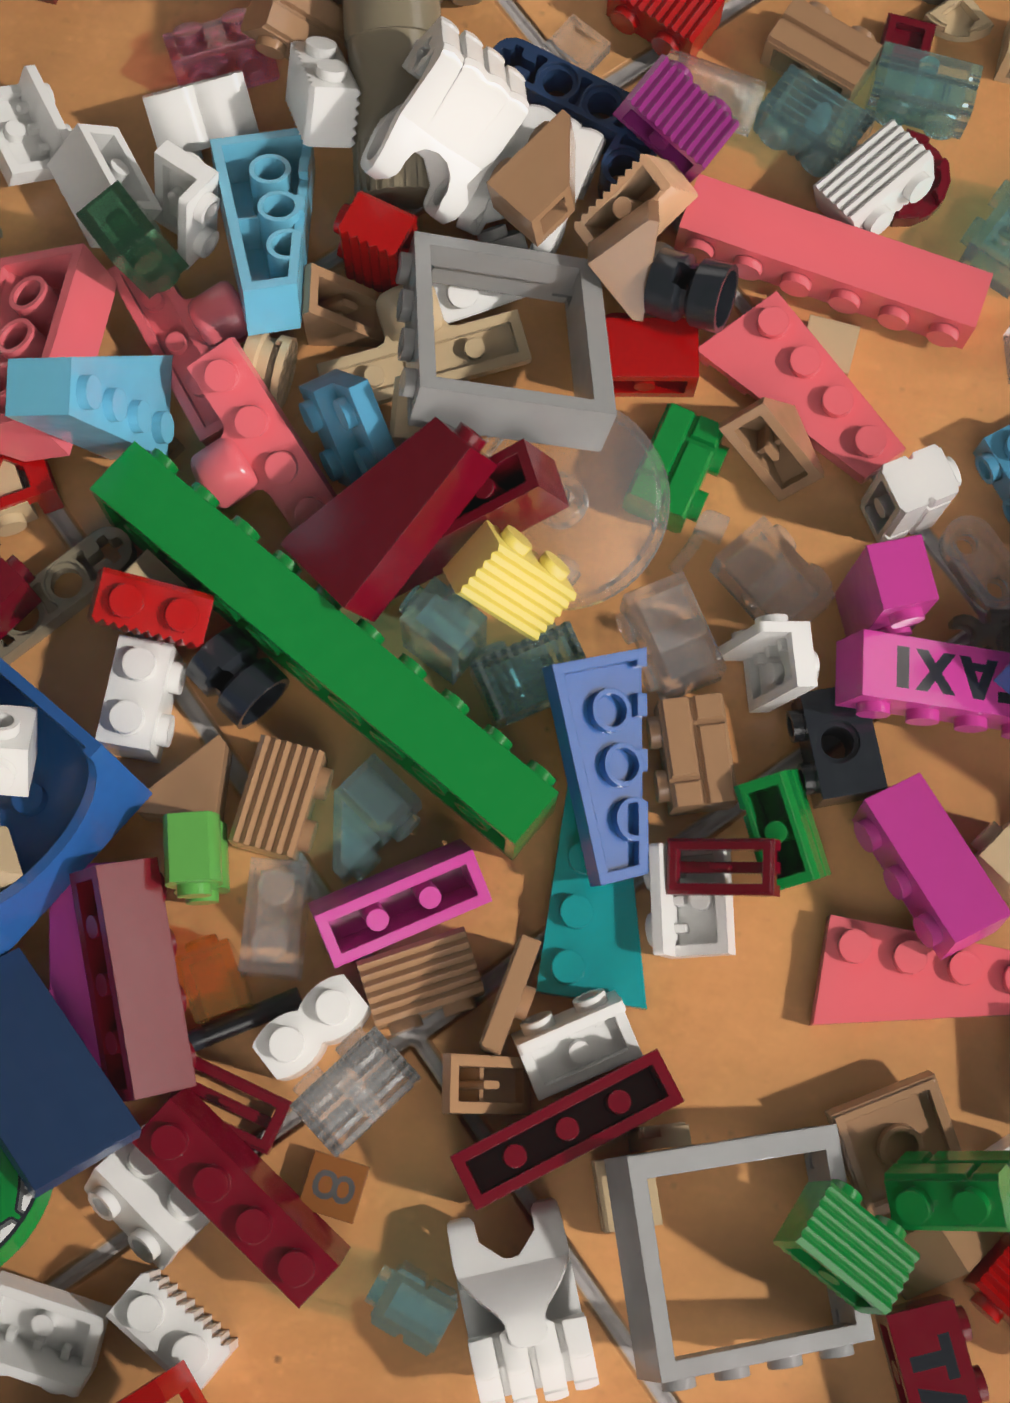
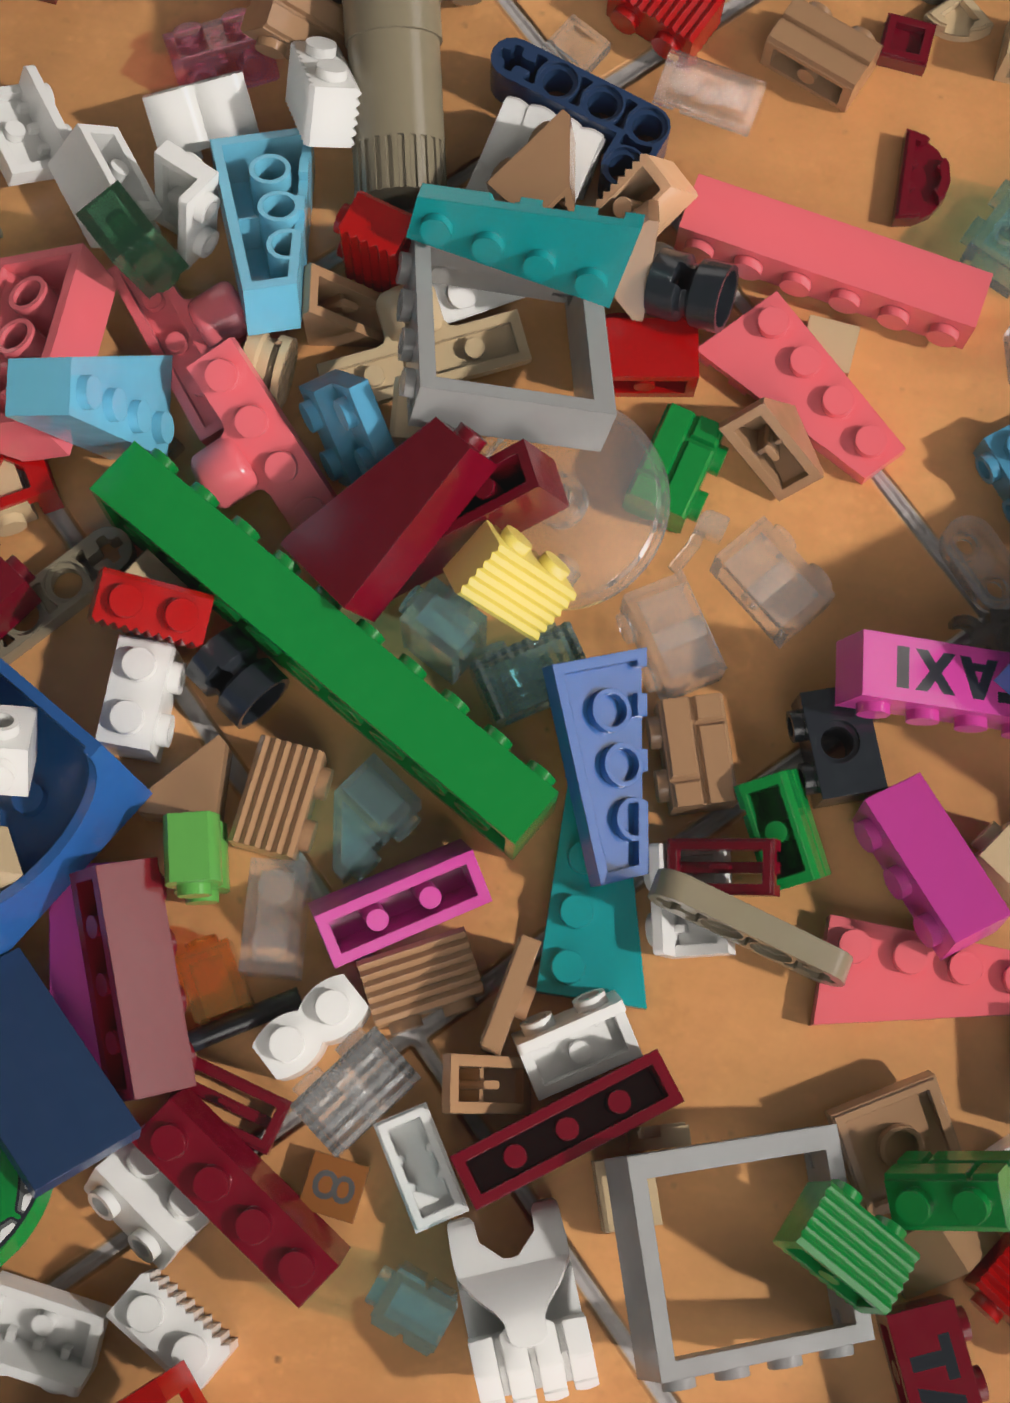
white piece [360,16,529,224] -> none
magenta brick [613,54,740,183] -> none
white bracket [715,613,820,713] -> none
clear light blue brick [753,64,877,177] -> none
white brick [813,119,935,235] -> none
dark pink brick [834,534,939,637] -> none
white brick [860,444,962,543] -> none
clear light blue brick [863,41,983,140] -> none
none -> white plate [373,1102,469,1234]
none -> teal wing [406,183,645,308]
none -> dark tan beam [647,868,853,987]

